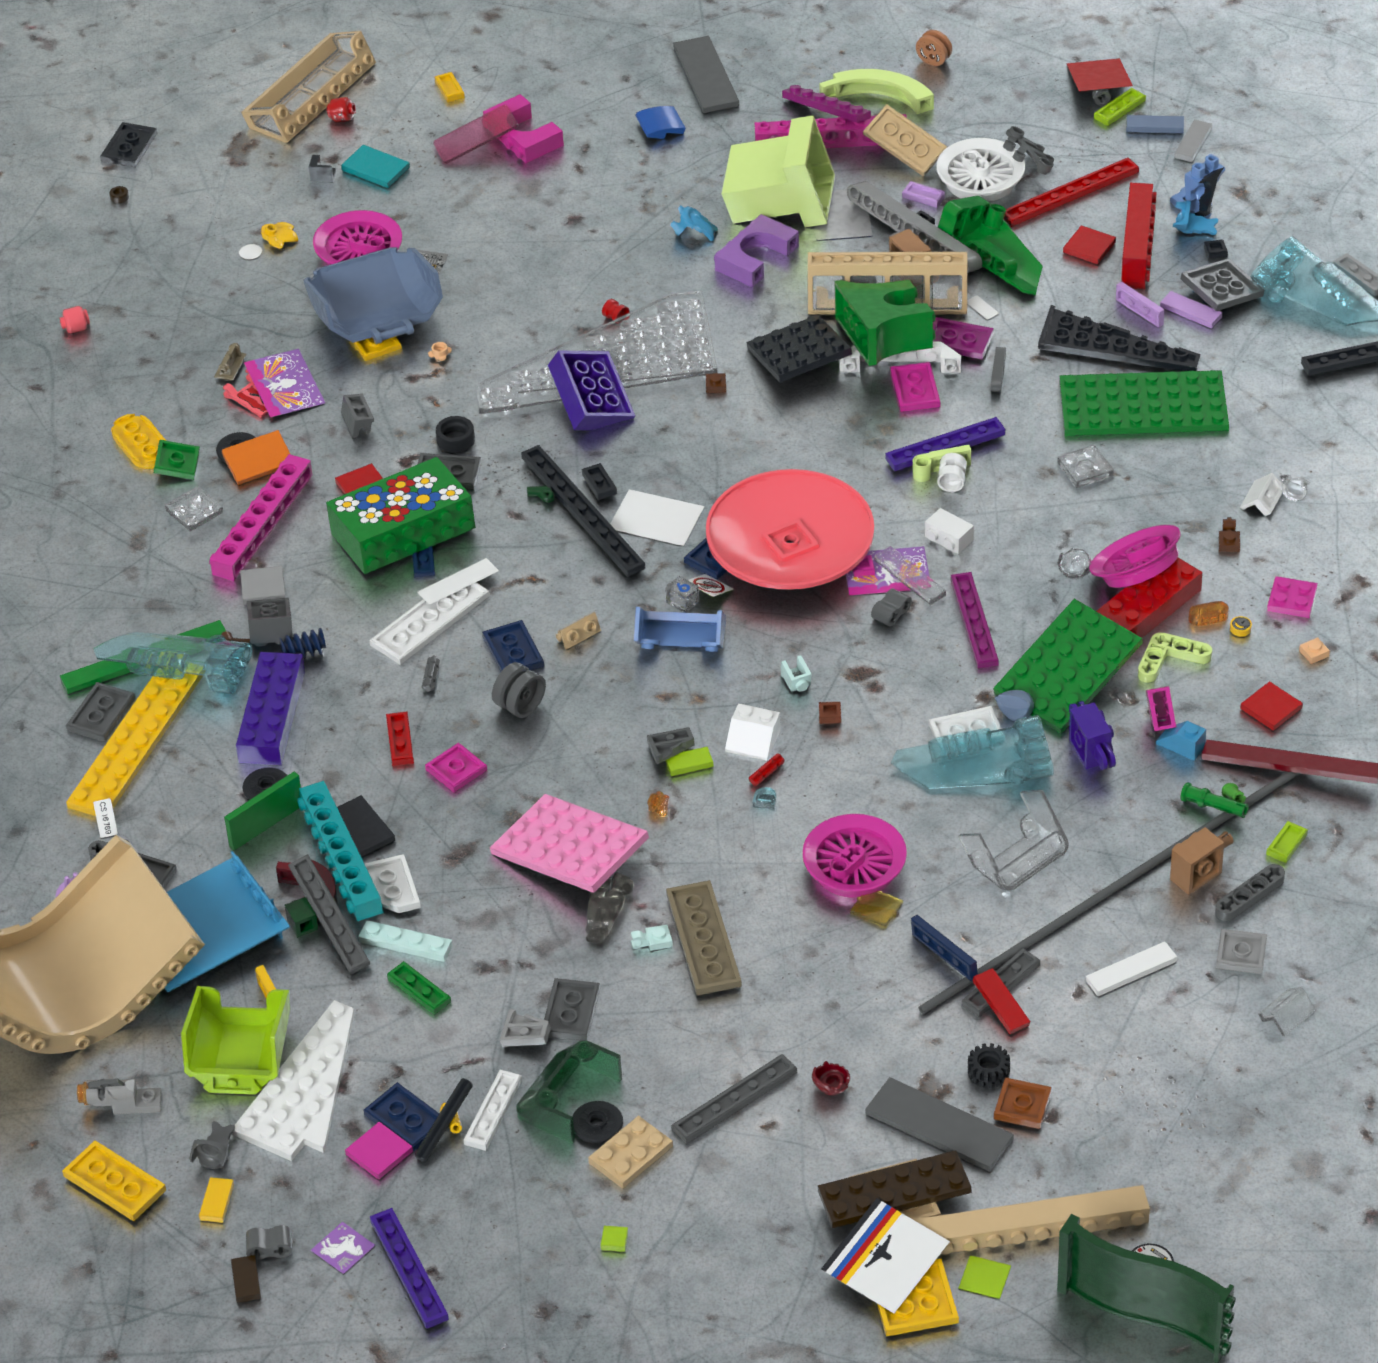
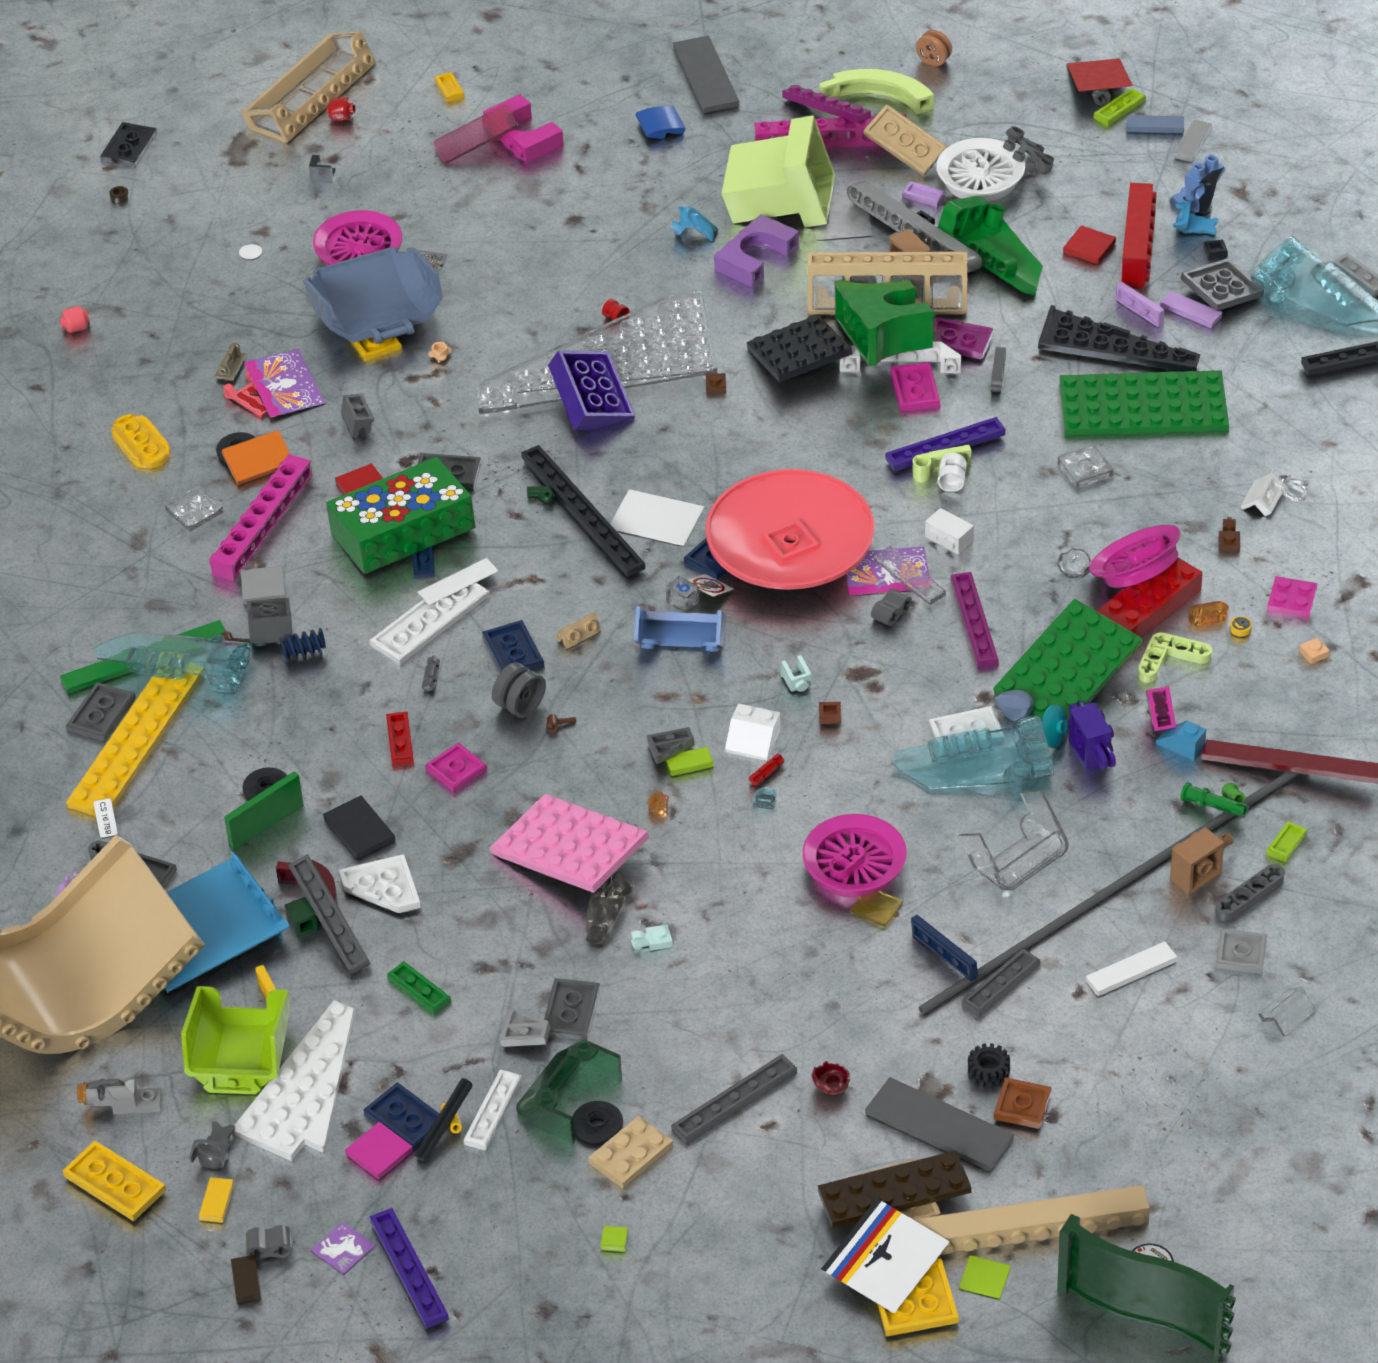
green tile [153,440,200,480] -> none
dark purple brick [236,652,305,766] -> none
yellow plate [261,222,298,249] -> none
teal brick [297,781,383,922] -> none
teal tile [341,145,410,188] -> none
light aqua plate [358,920,453,962] -> none
black tyre [436,416,475,453] -> none
black plate [582,463,617,500] -> none
dark tan plate [666,880,742,996] -> none
dark pink tile [852,555,875,577] -> none
white sticker [967,295,999,320] -> none
red tile [972,968,1031,1034] -> none
red tile [1004,157,1139,227] -> none
red tile [1240,681,1303,731] -> none
none -> reddish brown hand [546,714,576,732]
none -> teal dish [1041,704,1068,749]

